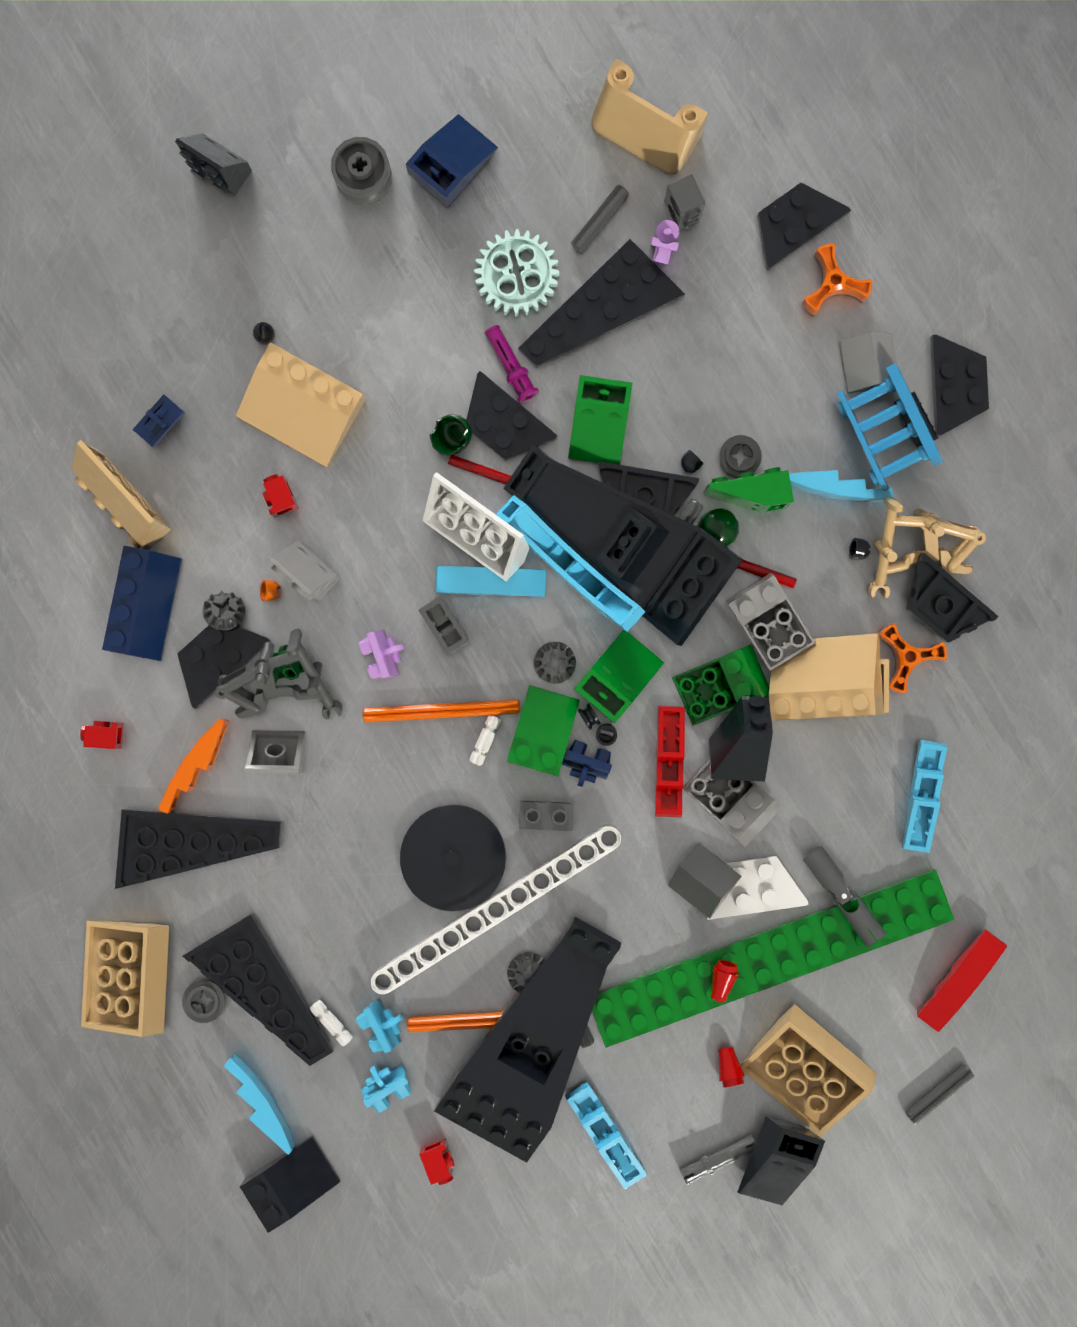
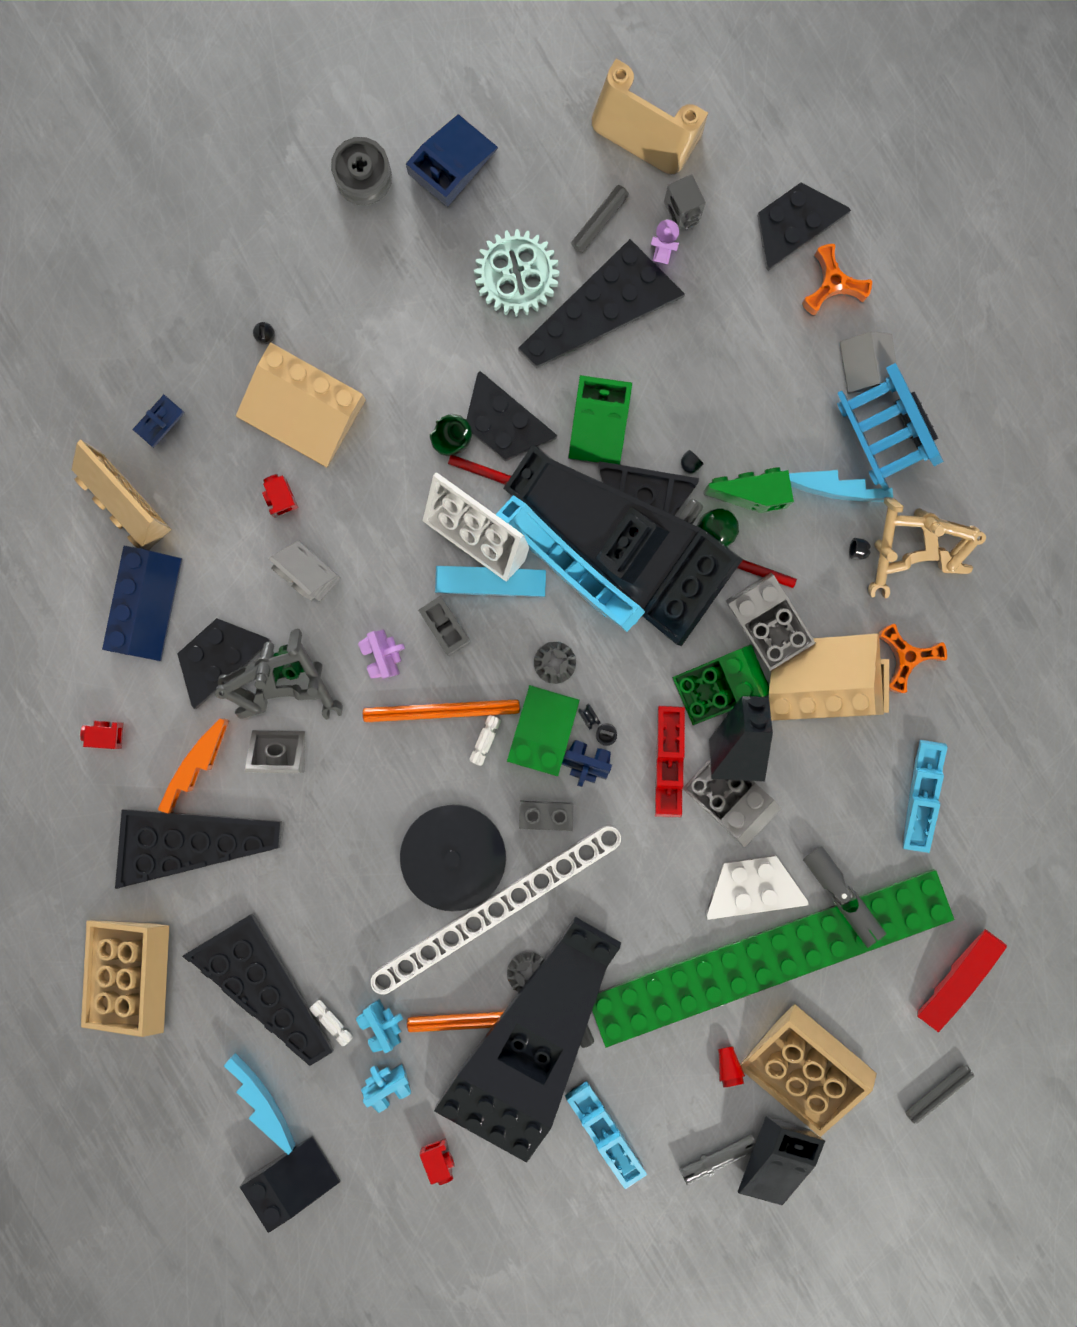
black slope [175,134,252,196] -> none
dark grey gear [182,979,226,1023] -> none
dark grey gear [203,590,246,630] -> none
orange hinge [260,580,281,601] -> none
magenta pin [484,325,539,403] -> none
green slope [573,630,664,723] -> none
dark grey slope [668,843,742,919] -> none
red cone [711,960,739,1002] -> none
dark grey gear [719,435,762,478] -> none
black wing [906,553,999,643] -> none
black wing [930,335,989,437] -> none

